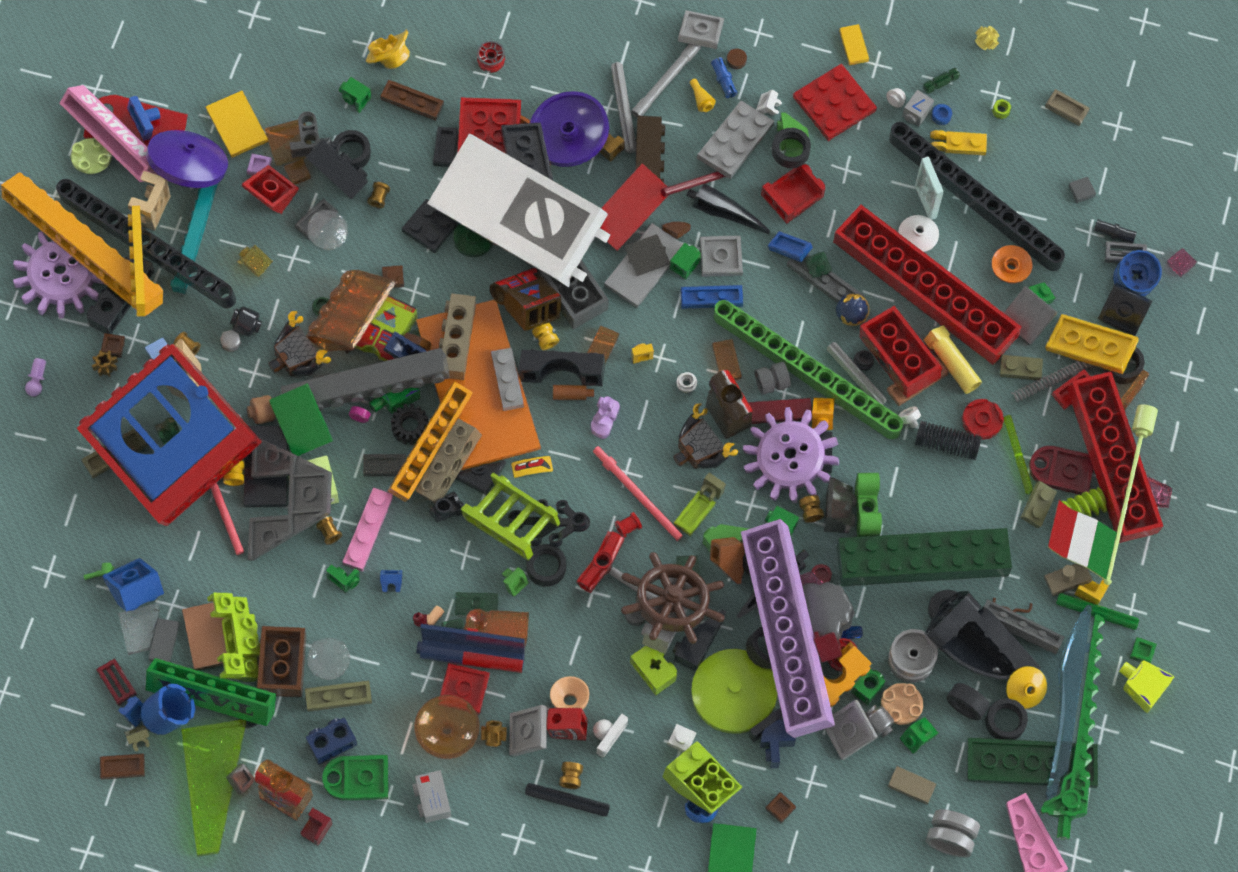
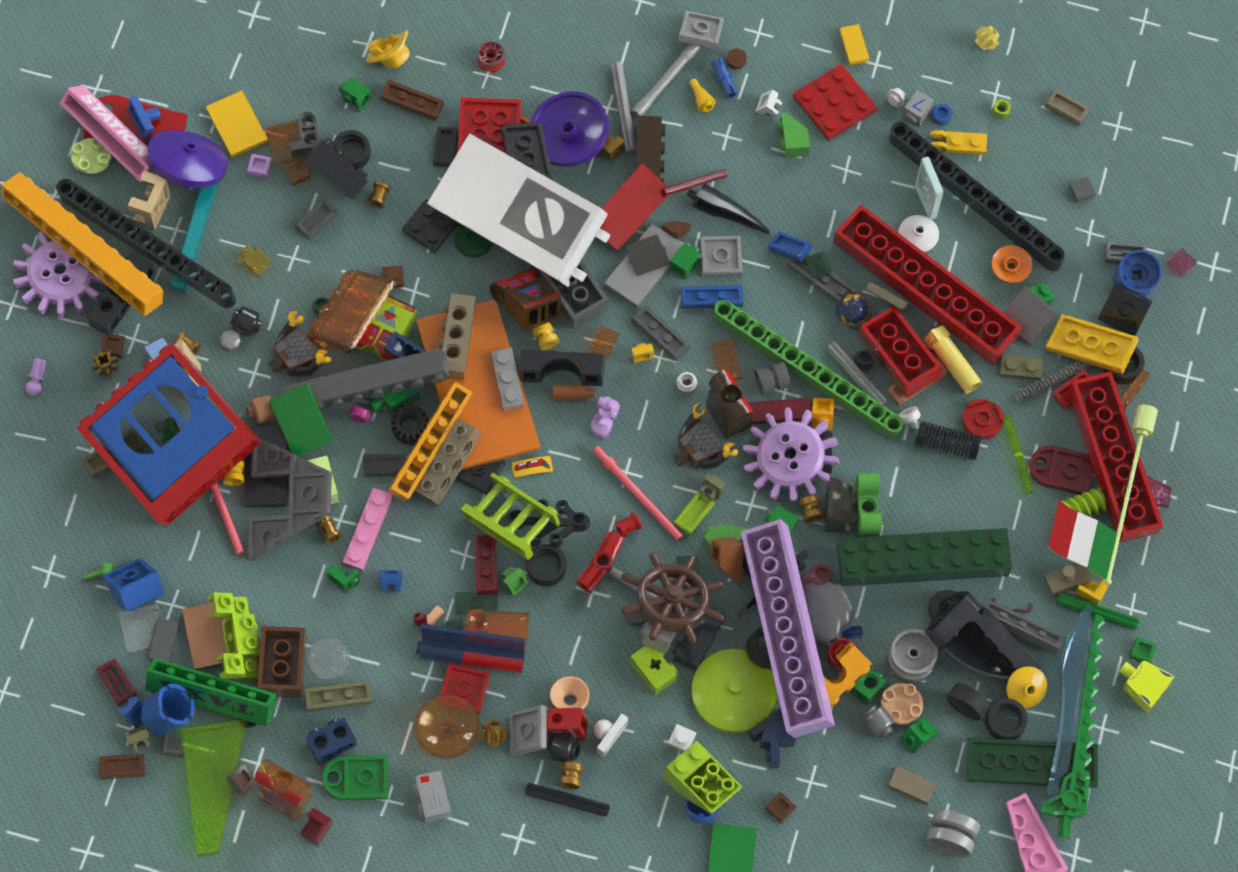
yellow plate [128,205,145,317] -> none
red slope [242,165,299,214] -> none
clear dish [307,210,348,250] -> none
reddish brown tile [404,332,432,351] -> none
black plate [429,491,464,523] -> none
light grey plate [697,101,774,179] -> none
red panel [761,164,825,224] -> none
black tyre [772,128,811,168] -> none
dark red panel [814,631,842,662] -> none
light grey tile [825,700,878,760] -> none
dark green axle [923,68,960,94] -> none
olive plate [1020,481,1057,528] -> none
black pin [1094,219,1137,243] -> none
none -> dark grey tile [162,733,185,757]
none -> dark red tile [474,535,498,595]
none -> black head [547,734,581,763]
none -> dark grey tile [631,305,690,361]
none -> dark tan tile [866,282,910,309]

